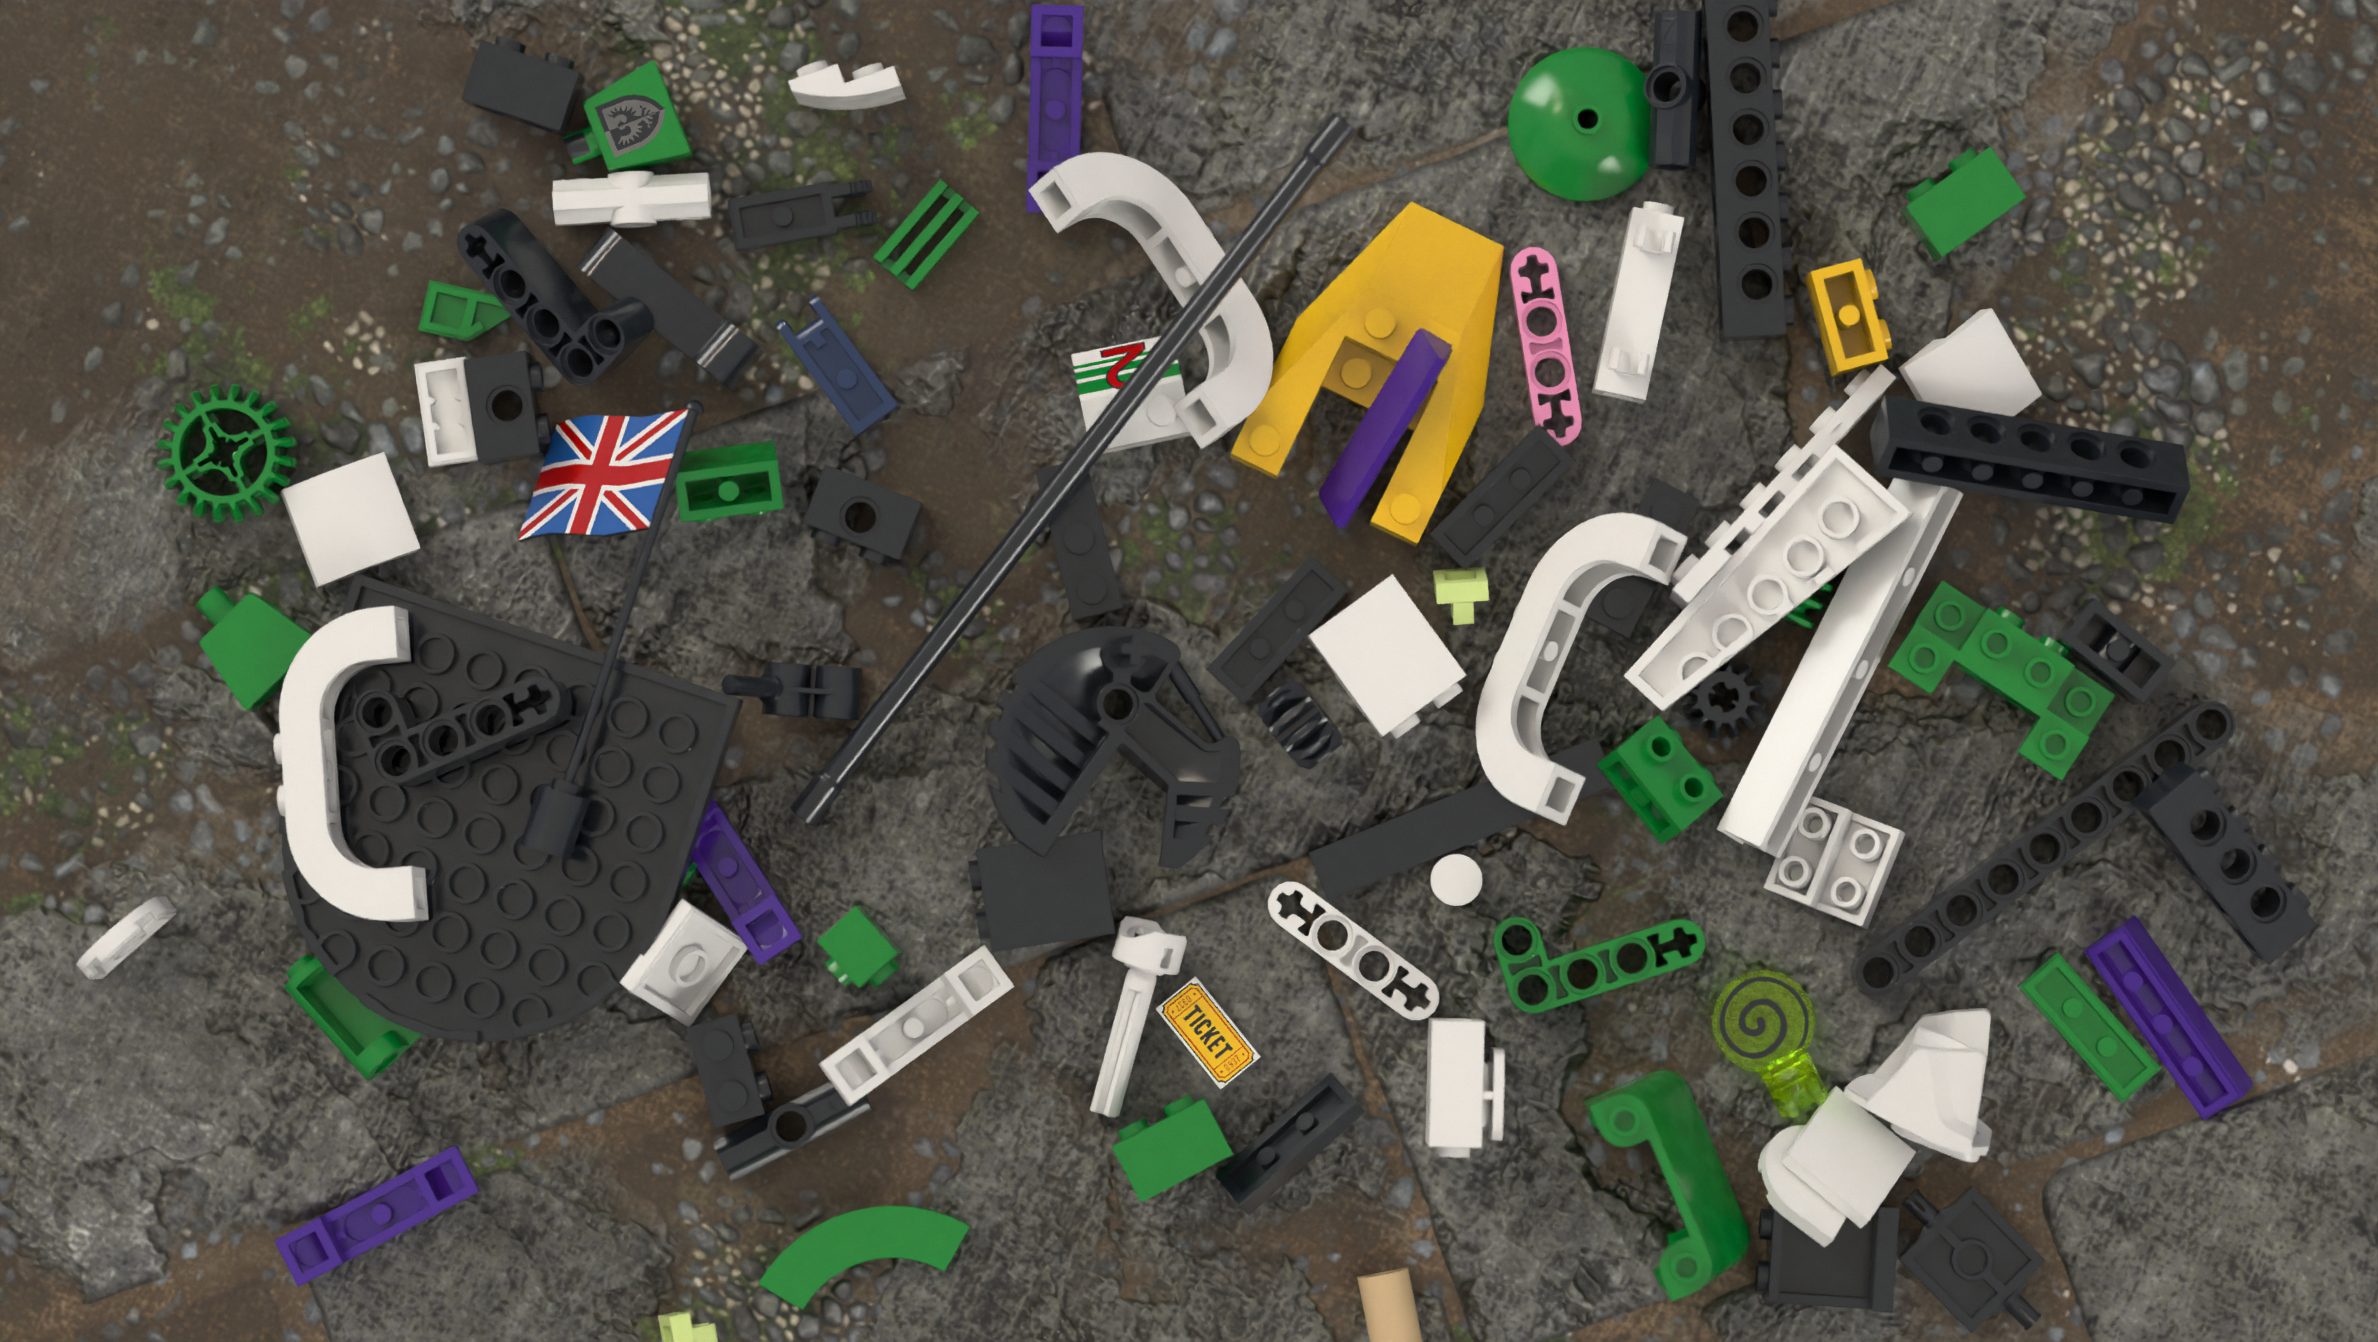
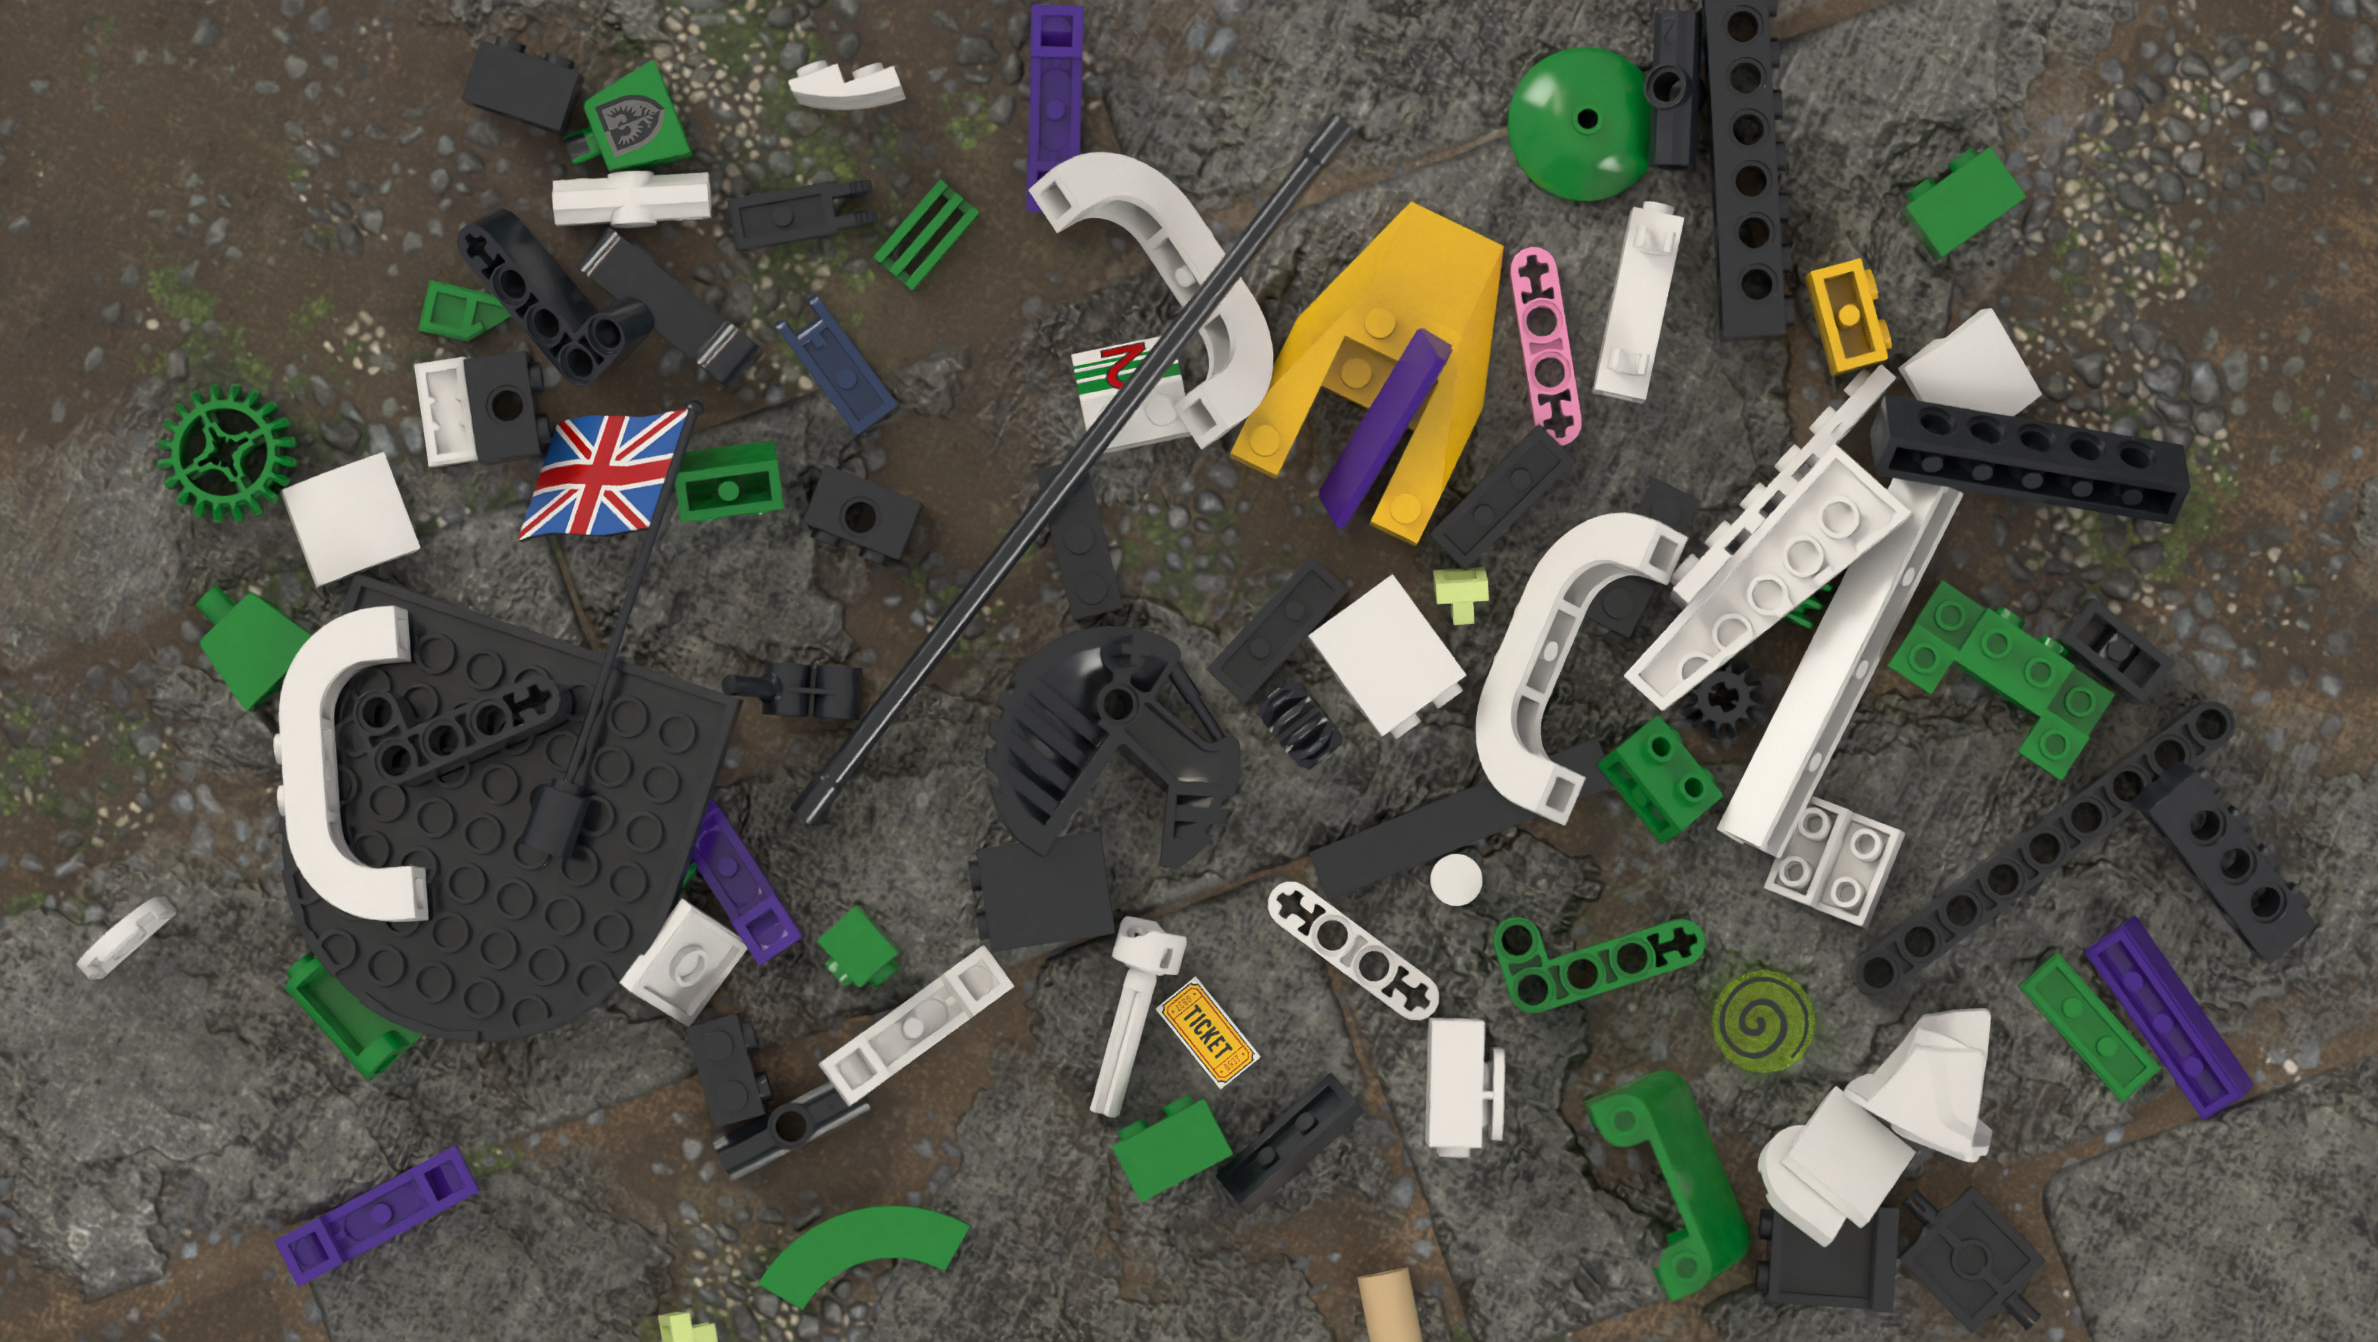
clear neon green tile [1758,1047,1828,1119] -> none

